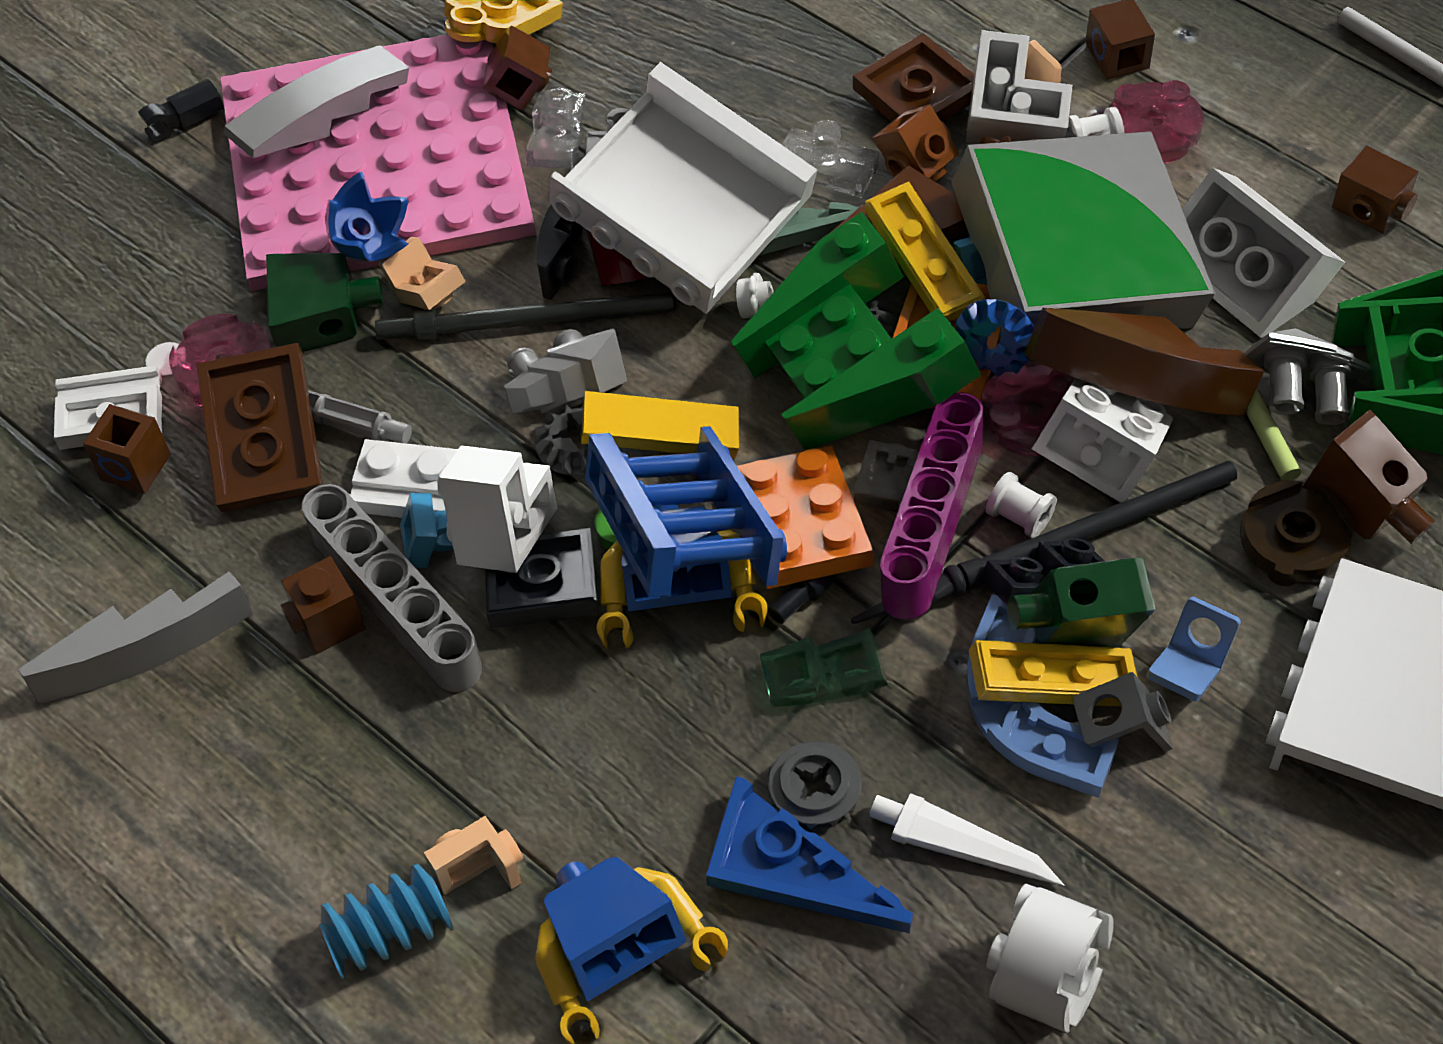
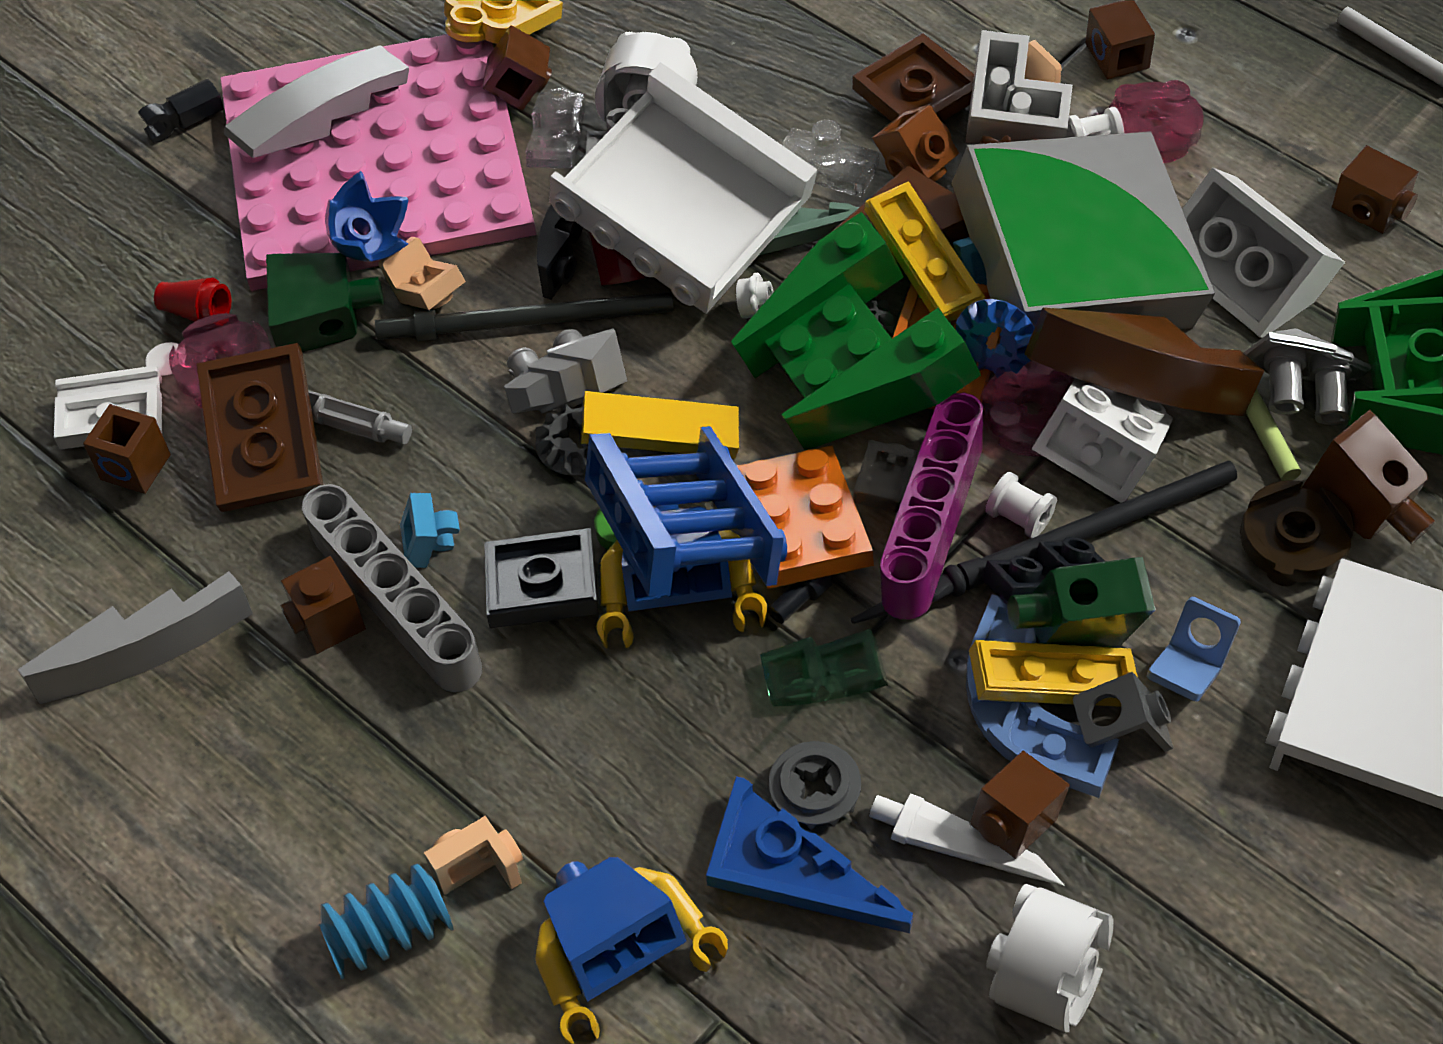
white plate [349,439,458,518] -> none
white brick [437,446,557,573] -> none
none -> red cone [154,277,232,327]
none -> white brick [595,32,698,121]
none -> reddish brown brick [970,750,1070,859]

